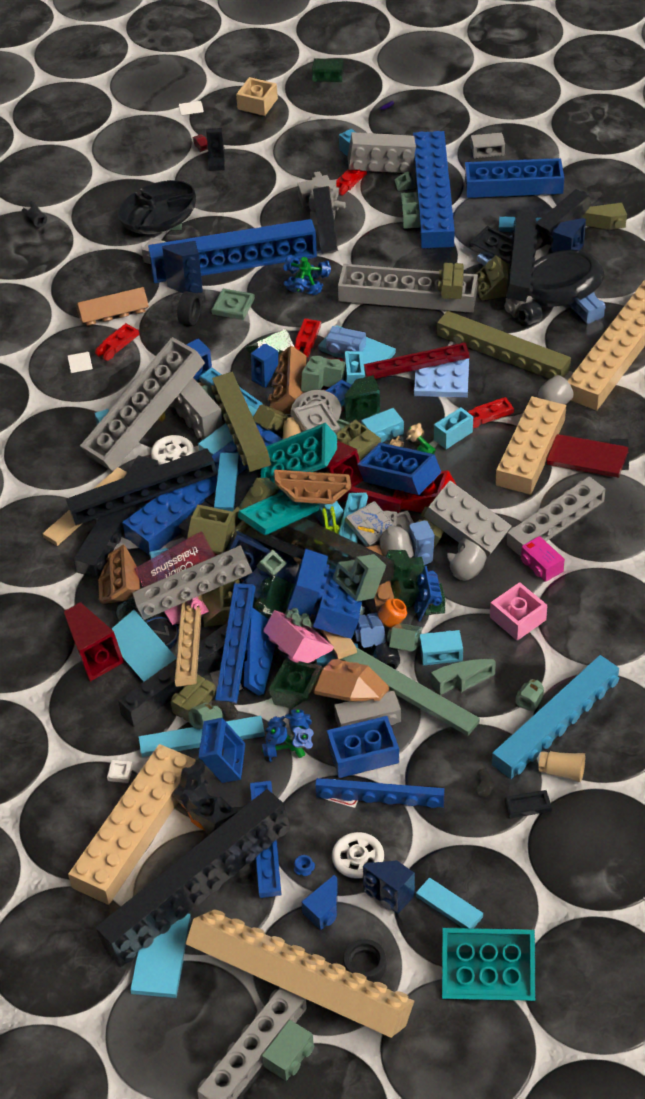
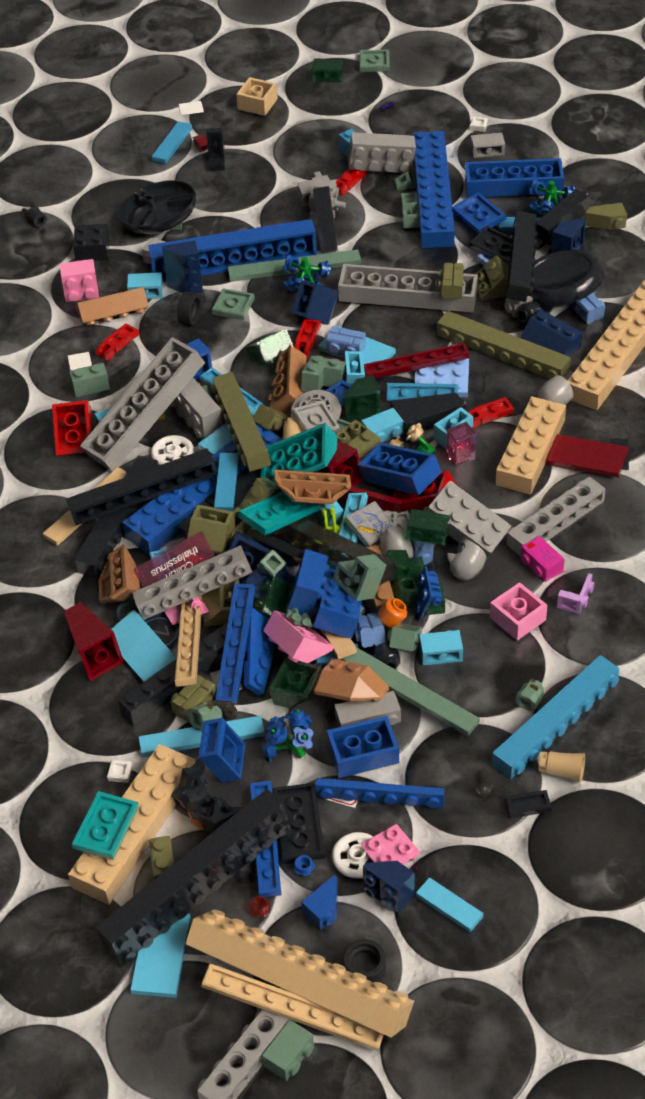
blue slope [251,343,278,388] -> none
sand green slope [431,659,496,695] -> none
teal slope [442,928,535,1001] -> none
none -> red slope [52,400,93,457]
none -> bright pink brick [60,259,99,302]
none -> sand green brick [69,363,110,397]
none -> teal plate [72,791,139,860]
none -> black brick [73,224,110,261]
none -> medium azure brick [127,272,163,299]
none -> olive brick [148,836,174,879]
none -> dark azure tile [152,121,193,164]
none -> tan tile [201,963,384,1051]
none -> sand green tile [228,249,361,282]
none -> clear red plate [249,896,271,917]
none -> black tile [272,783,325,864]
none -> dark blue slope [292,280,339,324]
none -> sand green tile [360,50,390,72]
none -> bright pink hinge [360,824,421,865]
none -> dark azure tile [386,383,458,401]
none -> black slope [390,393,466,437]
none -> clear green brick [406,509,450,545]
none -> clear pink brick [447,422,477,466]
none -> blue plate [452,192,506,234]
none -> white tile [470,117,488,132]
none -> dark blue slope [520,309,582,357]
none -> blue plant [529,179,575,215]
none -> lavender bracket [557,573,595,614]

